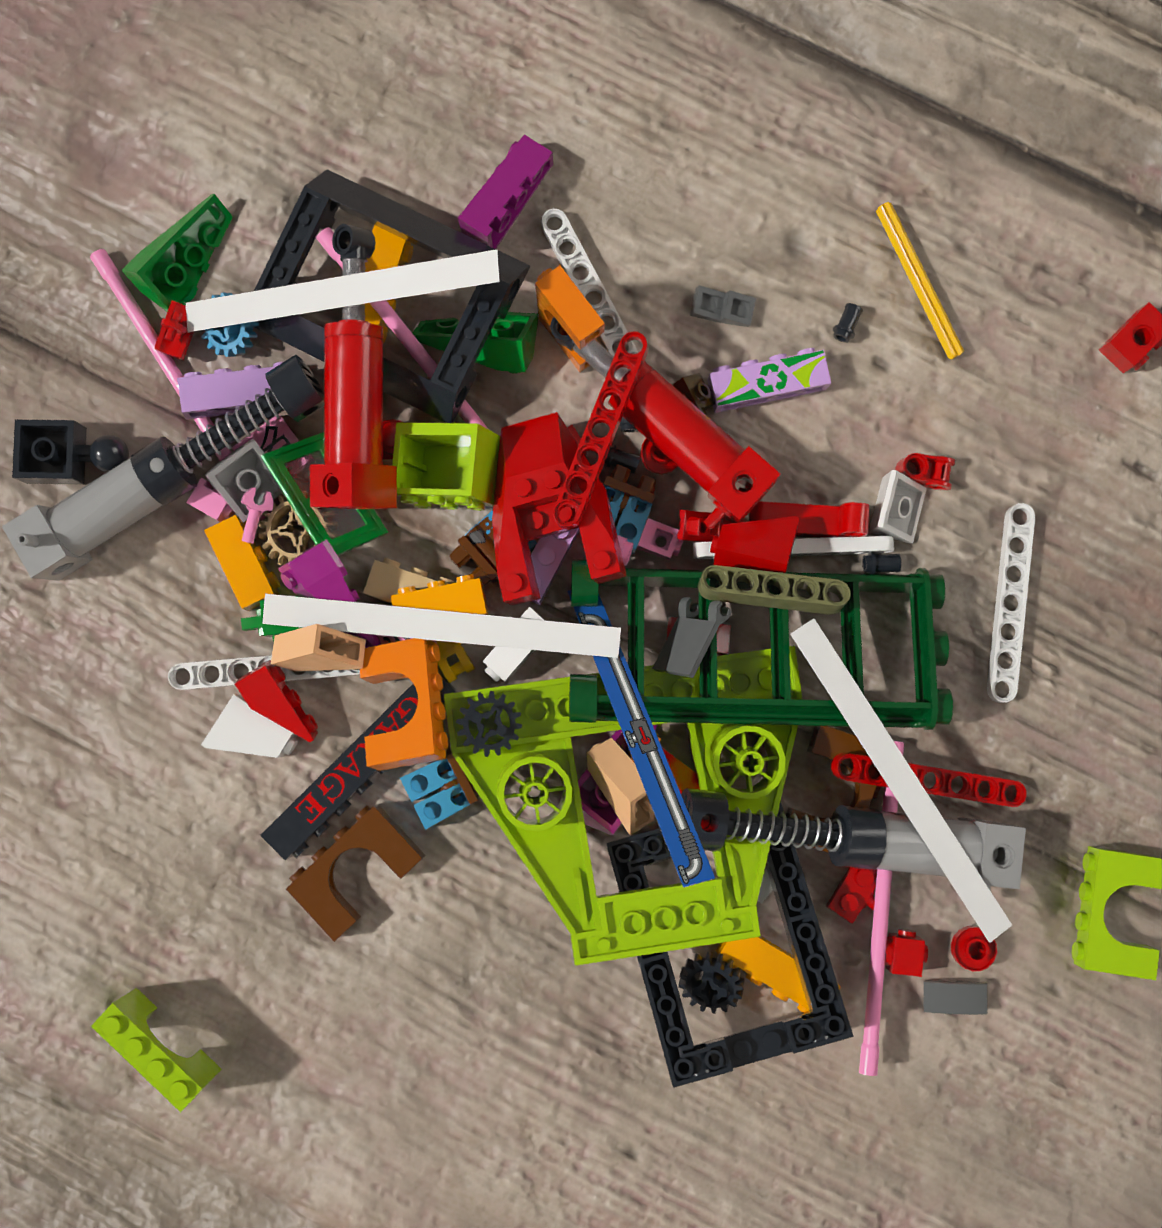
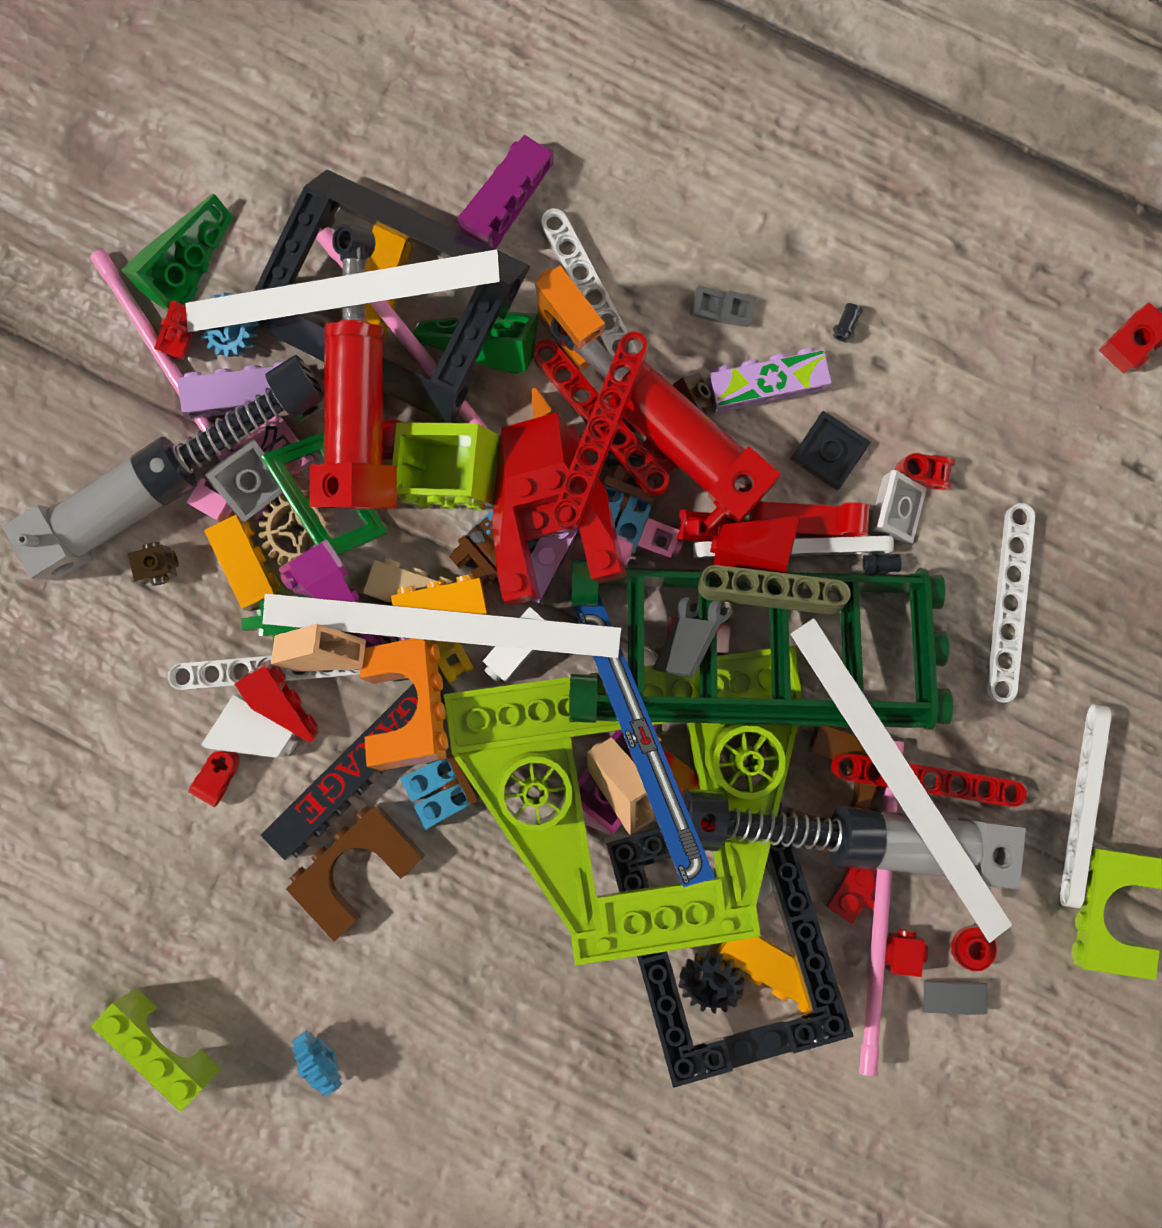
black brick [12,419,129,485] -> none
bright pink bar [241,487,274,544] -> none
black gear [456,691,522,757] -> none
yellow axle [876,202,964,359] -> none
none -> dark brown brick [127,542,179,586]
none -> red piece [188,750,240,808]
none -> dark azure gear [292,1030,342,1096]
none -> orange slope [531,387,552,419]
none -> red beam [533,340,669,497]
none -> black tile [790,411,871,491]
none -> white beam [1060,704,1111,909]

